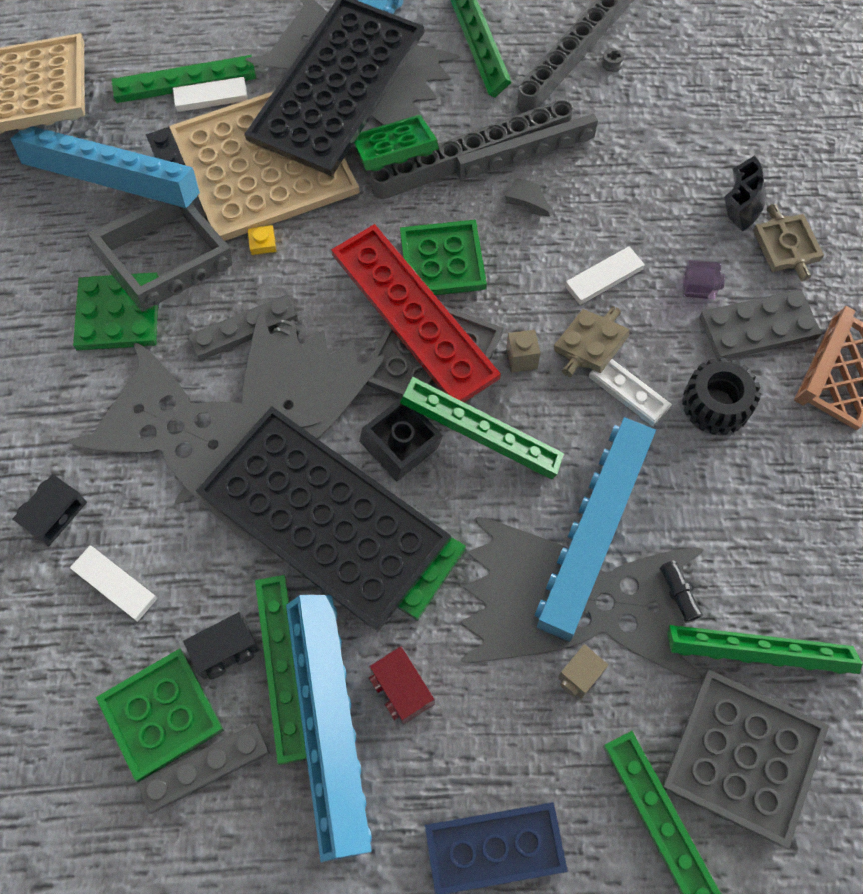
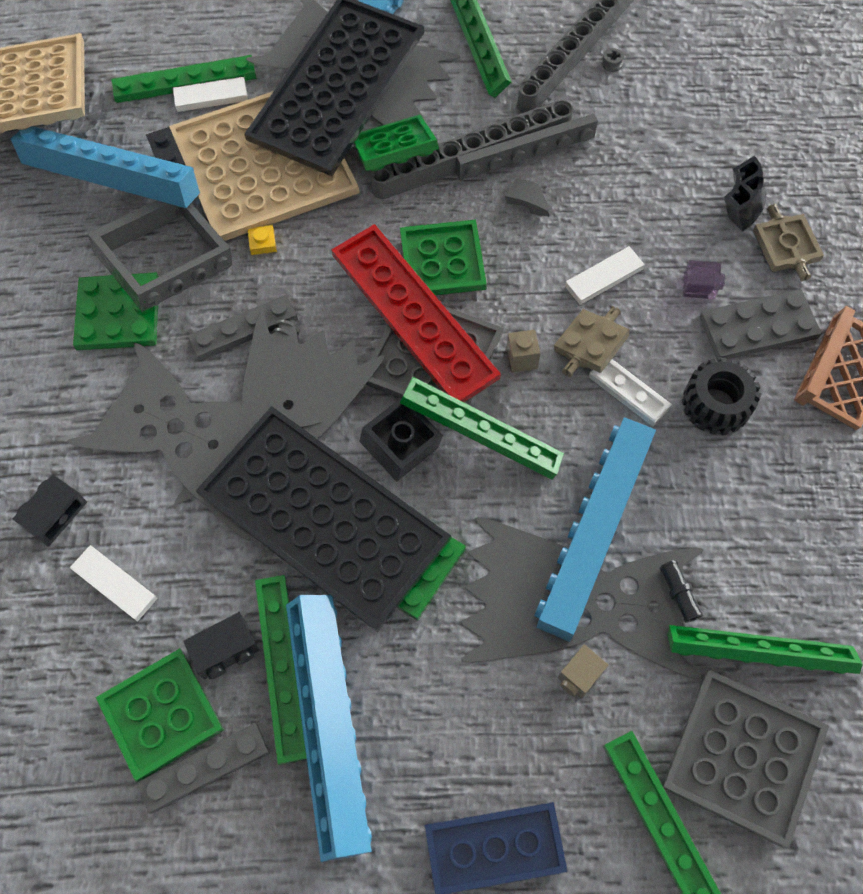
dark red brick [368,646,435,725] -> none

